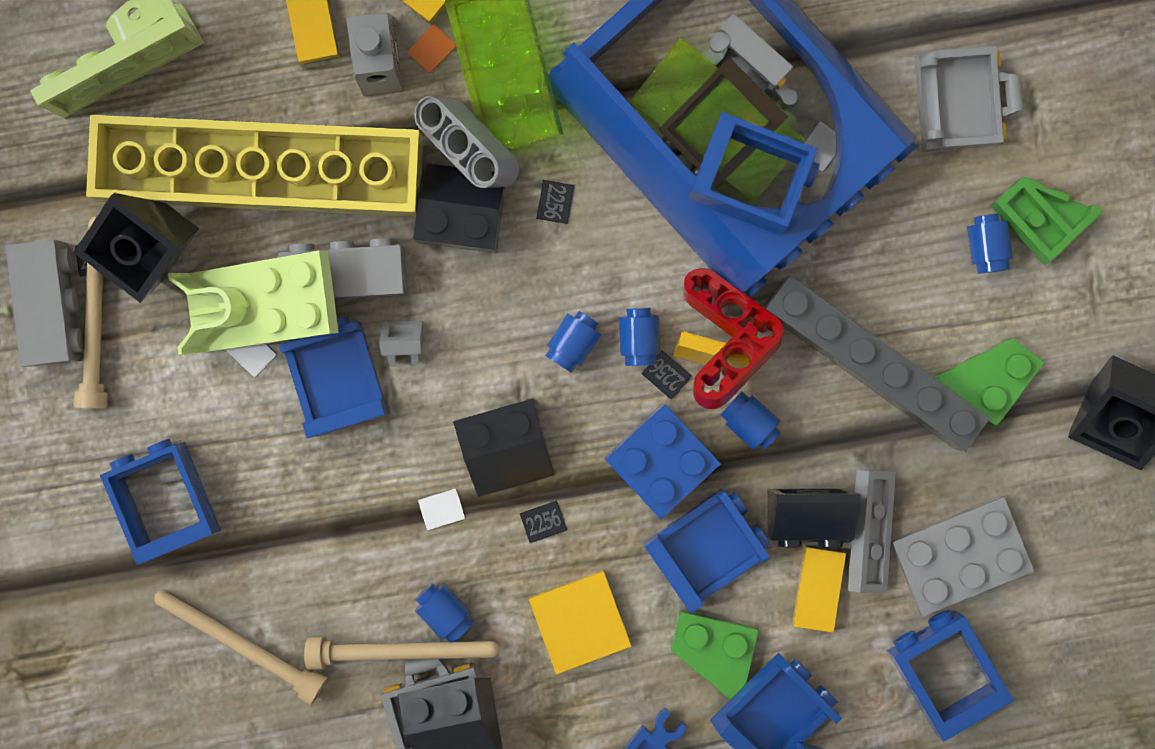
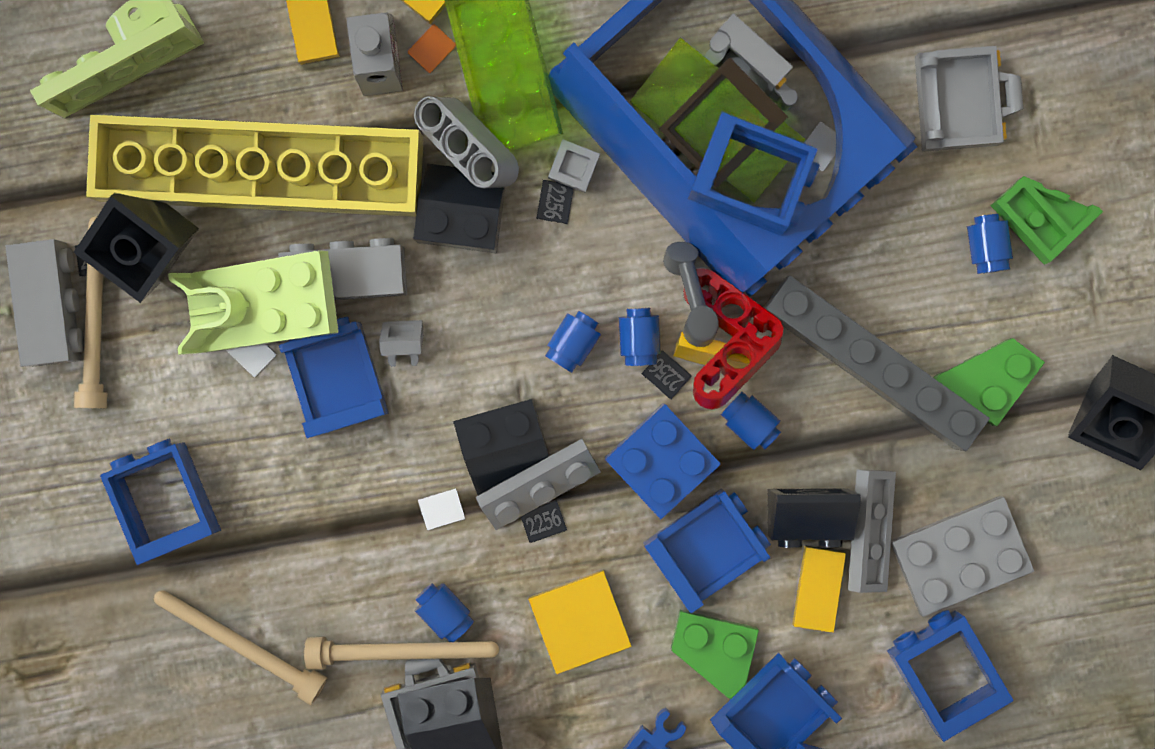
none -> light grey plate [476,439,601,530]
none -> light grey plate [548,139,600,193]
none -> dark grey bar [663,242,719,347]

